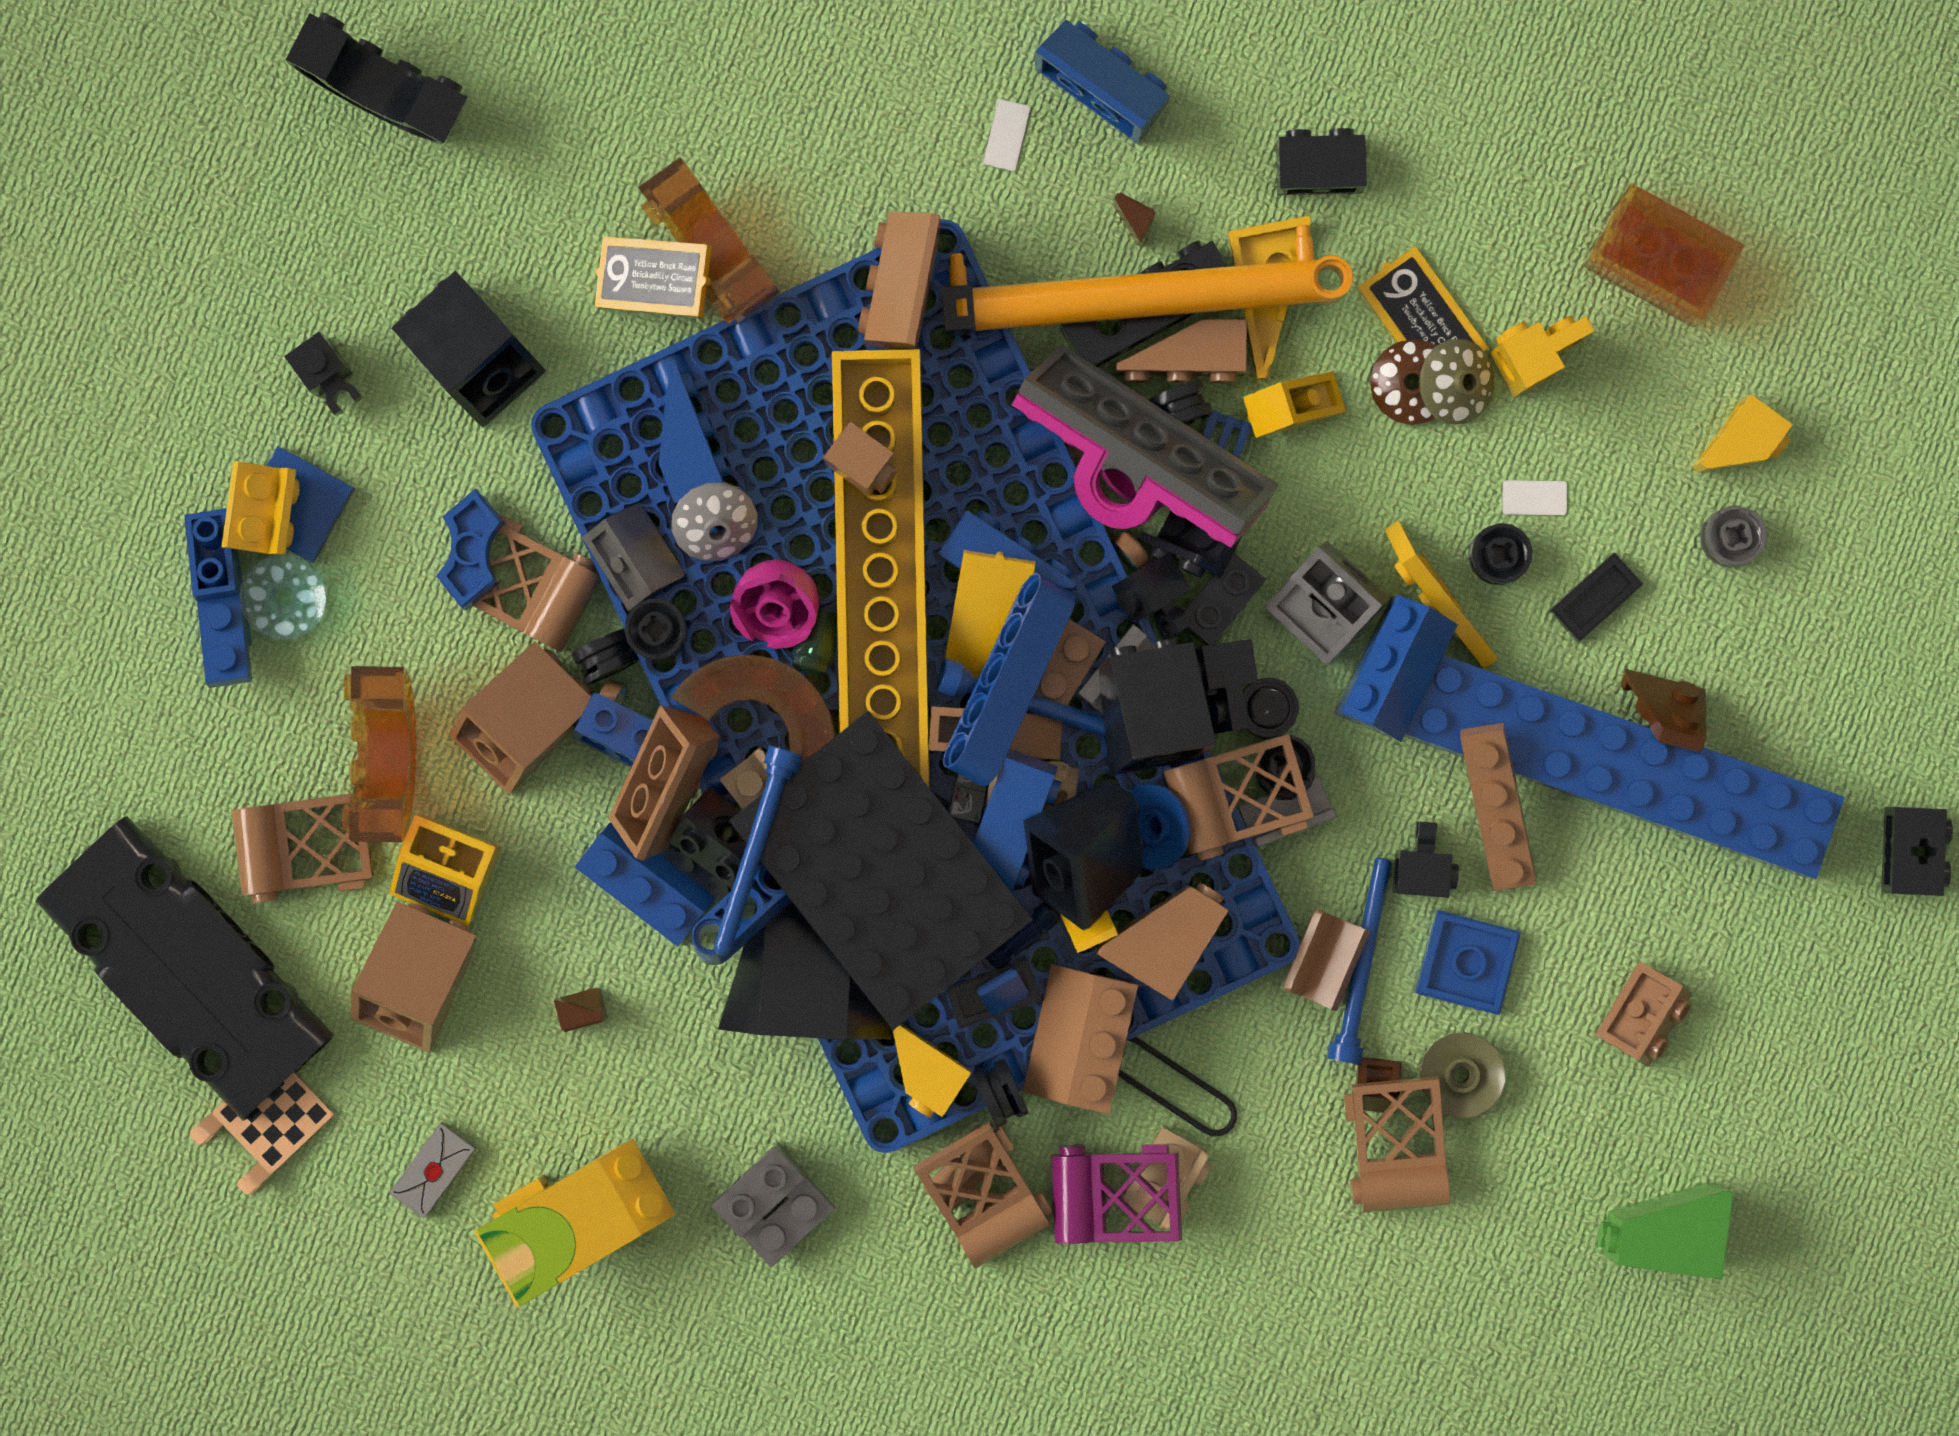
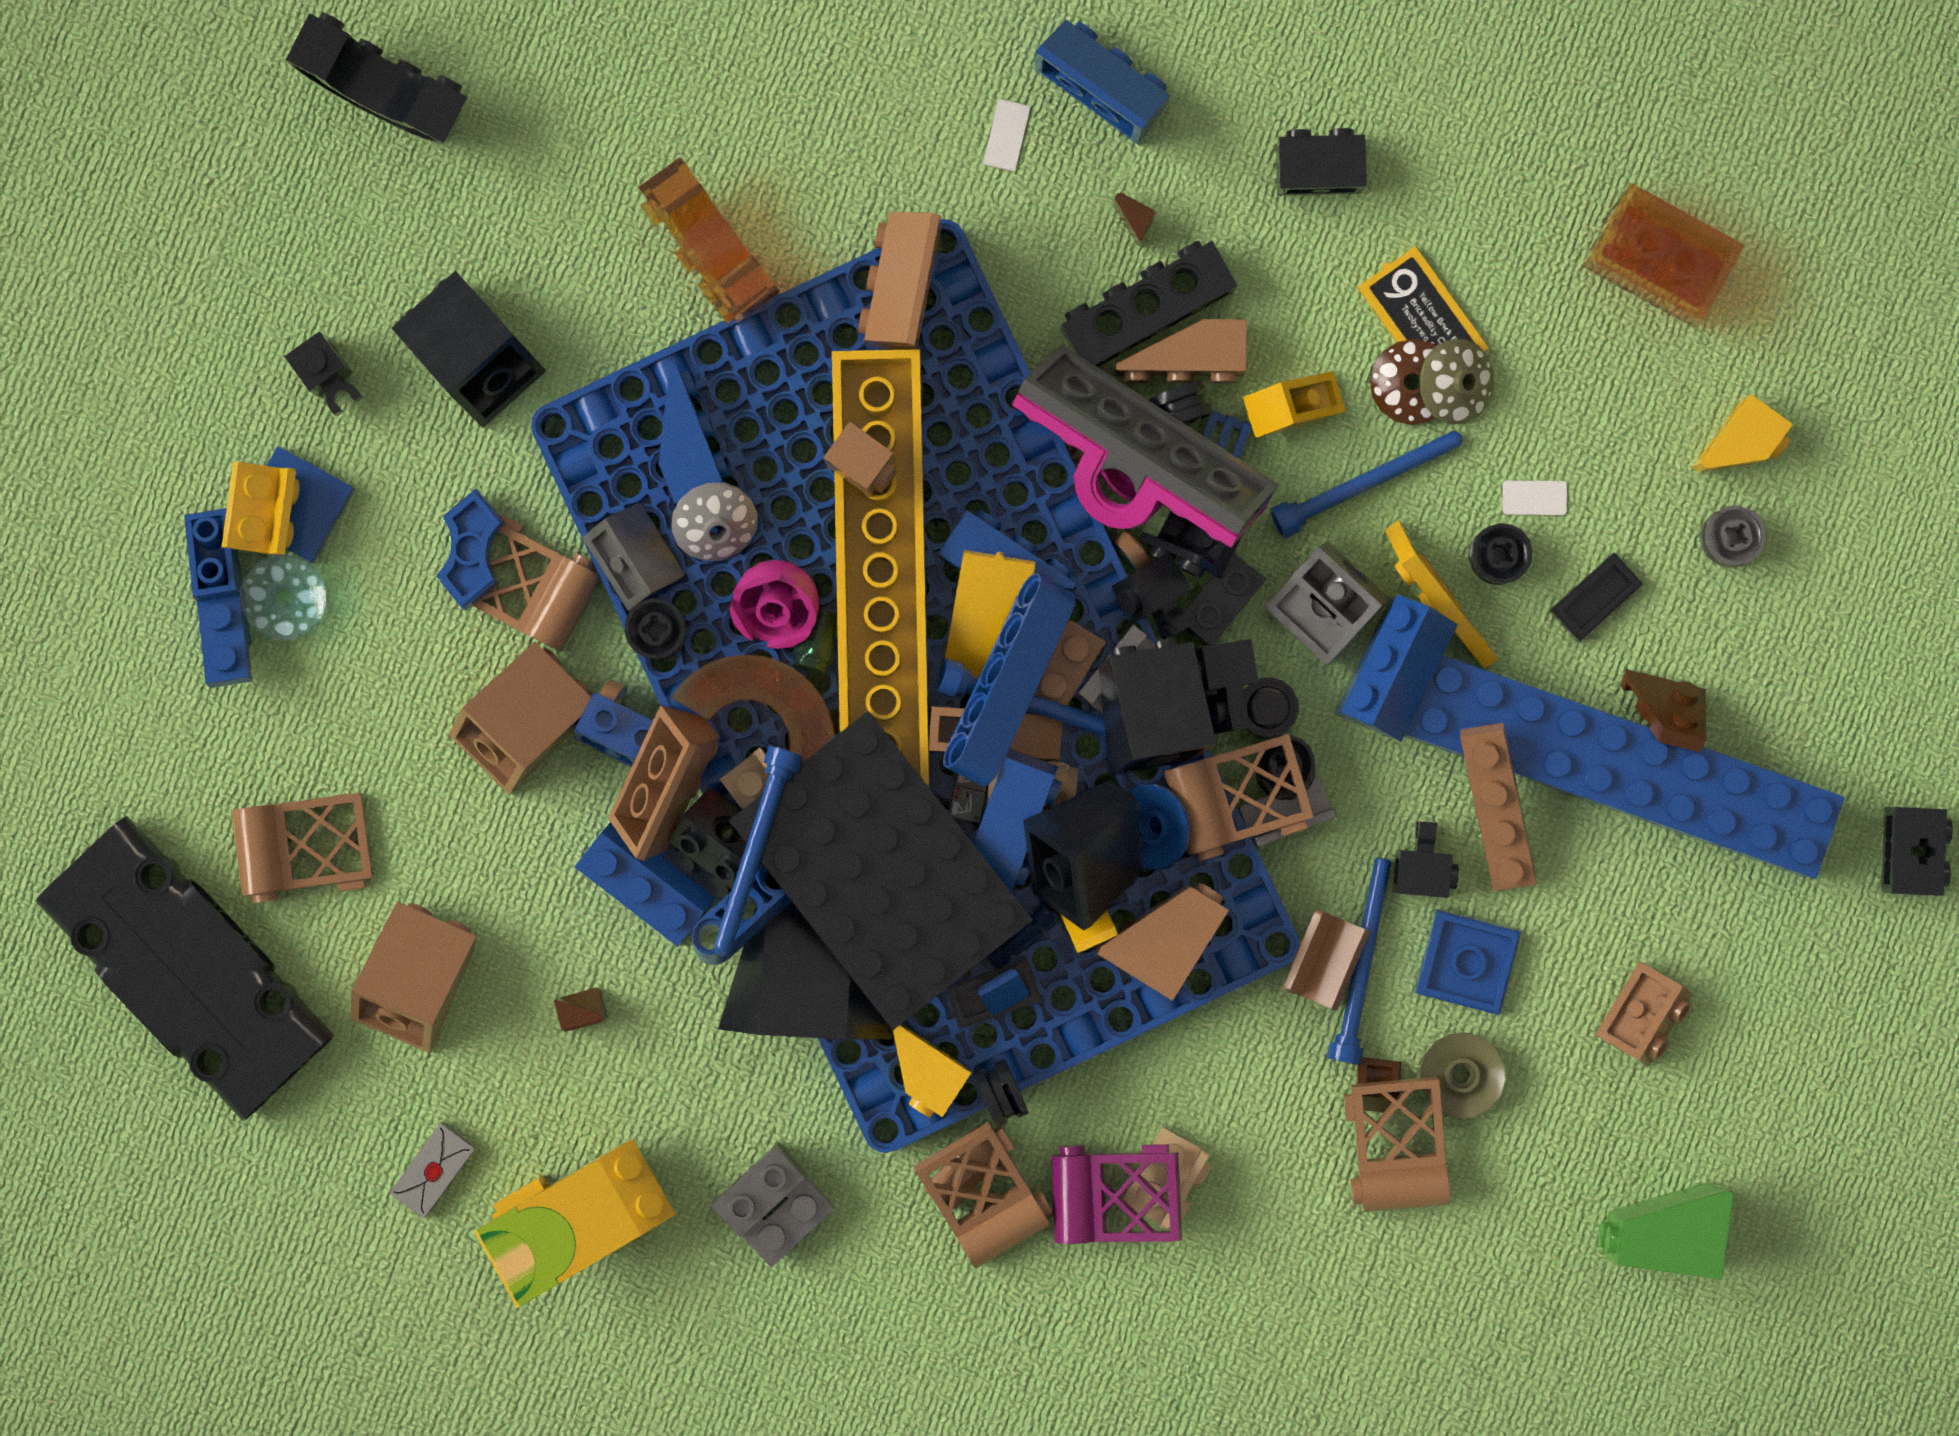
light nougat flag [190,1072,335,1195] -> none
clear orange brick [342,666,416,842] -> none
yellow slope [389,814,502,926] -> none
black wheel [571,628,640,685] -> none
piece [595,237,712,317] -> none
light orange piece [941,225,1353,336] -> none
medium nougat slope [1023,963,1138,1114] -> none
black piece [1118,1037,1237,1136] -> none
yellow wing [1227,215,1311,381] -> none
yellow brick [1489,315,1595,398] -> none
none -> blue piece [1270,431,1463,539]

